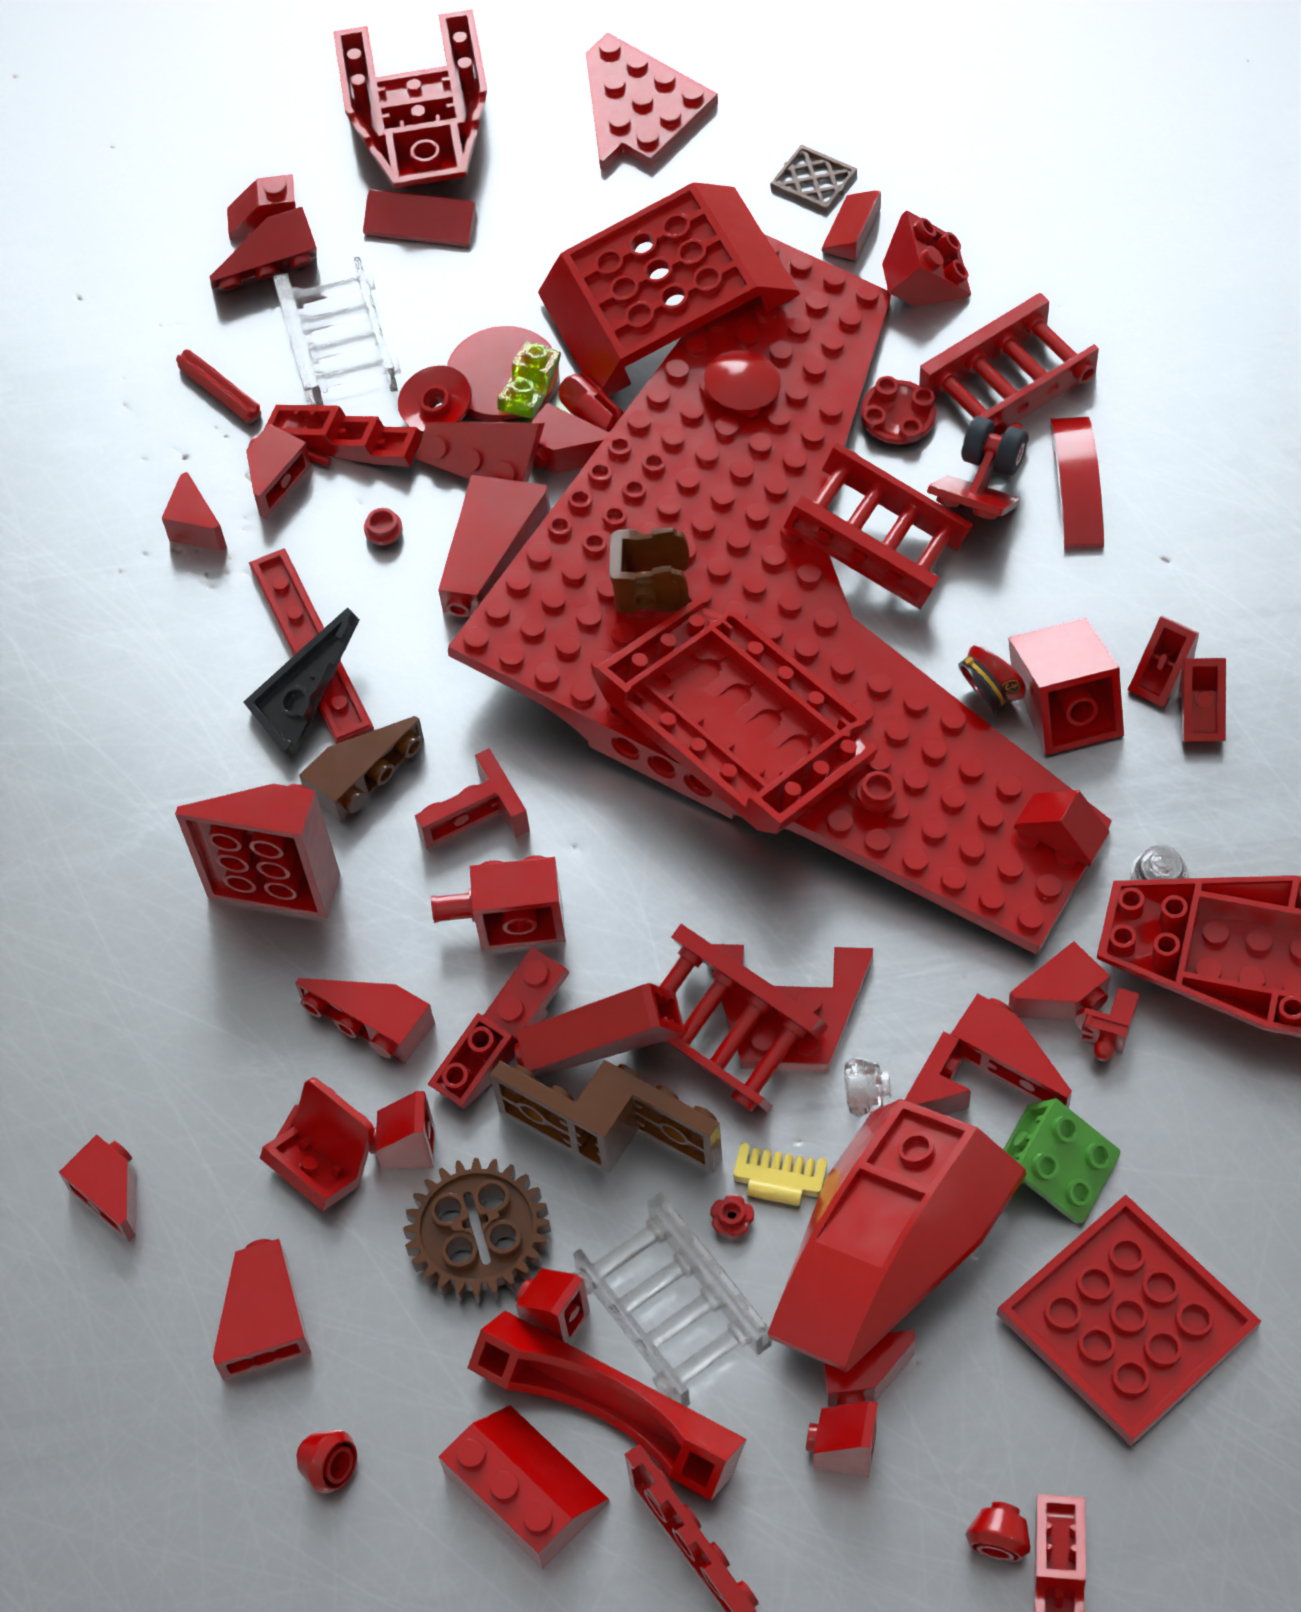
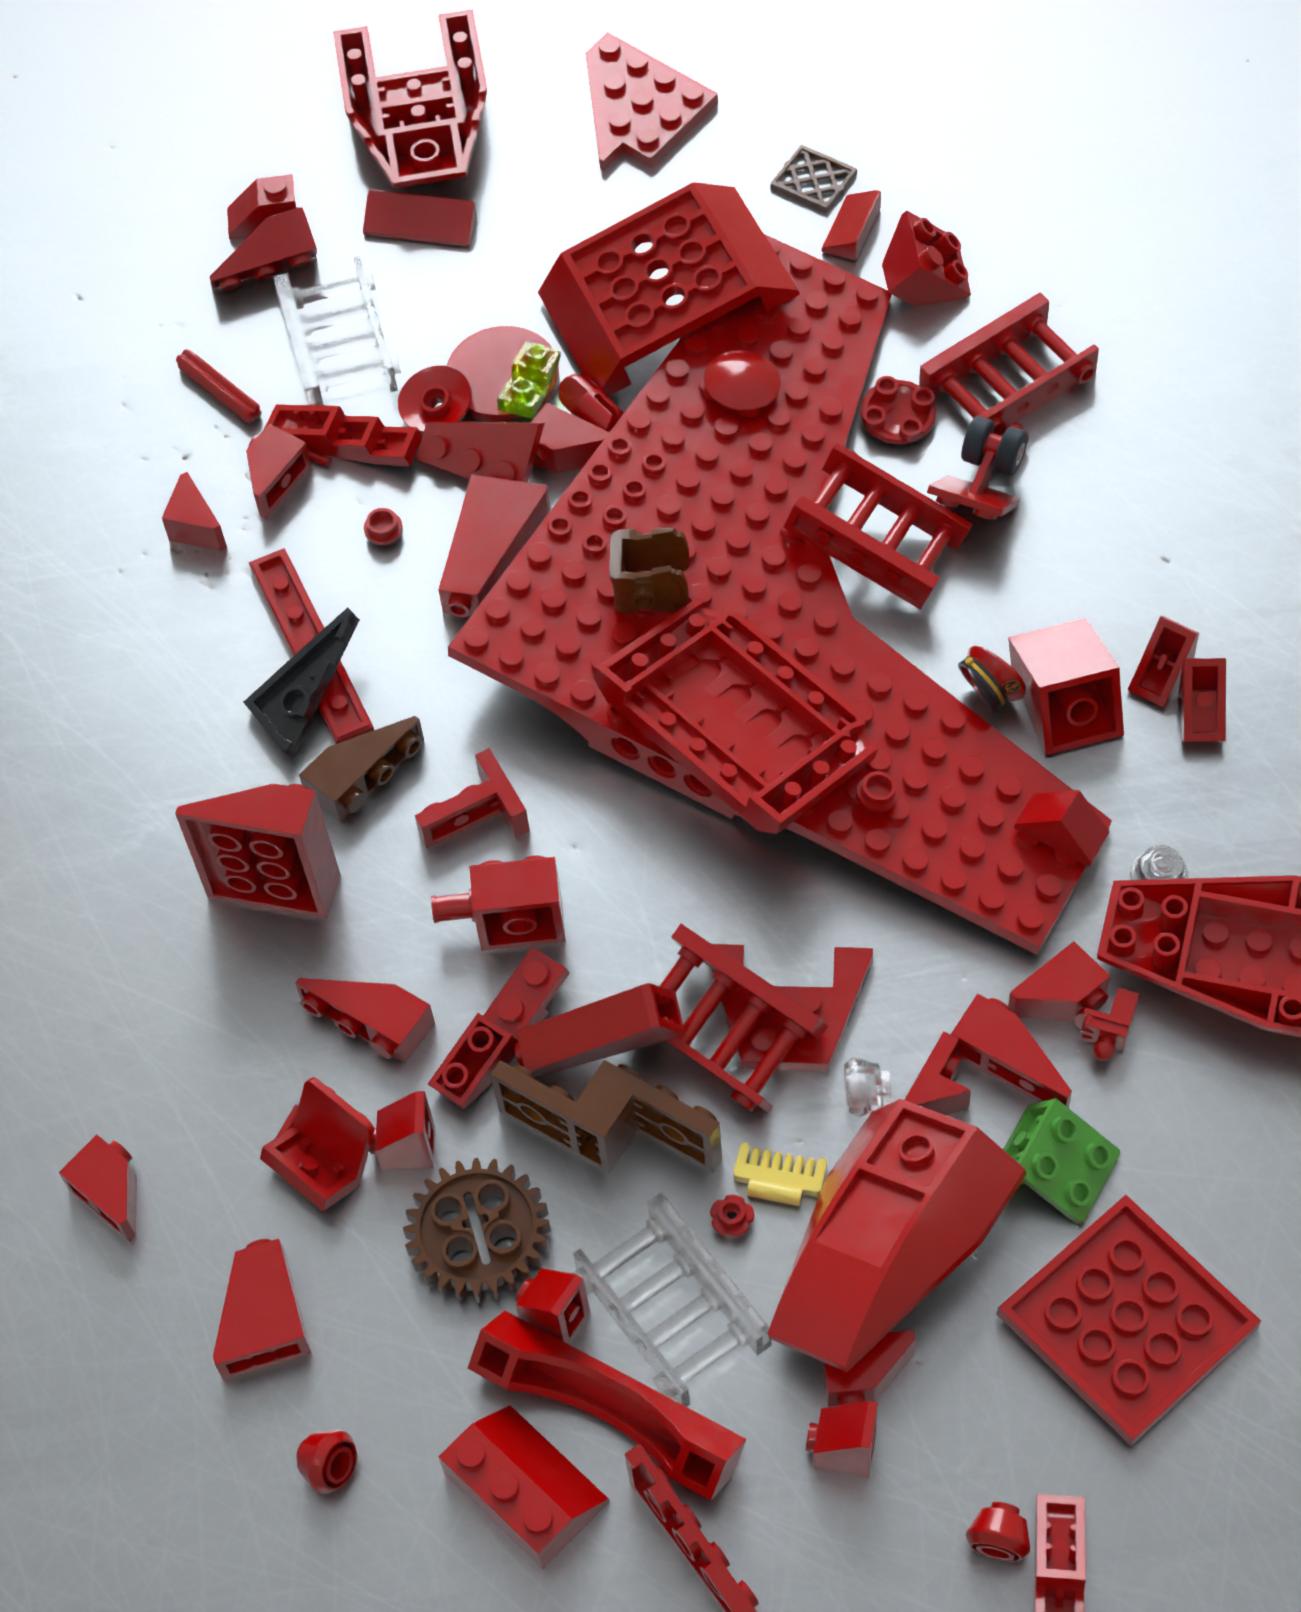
red slope [1050,417,1104,550] -> none

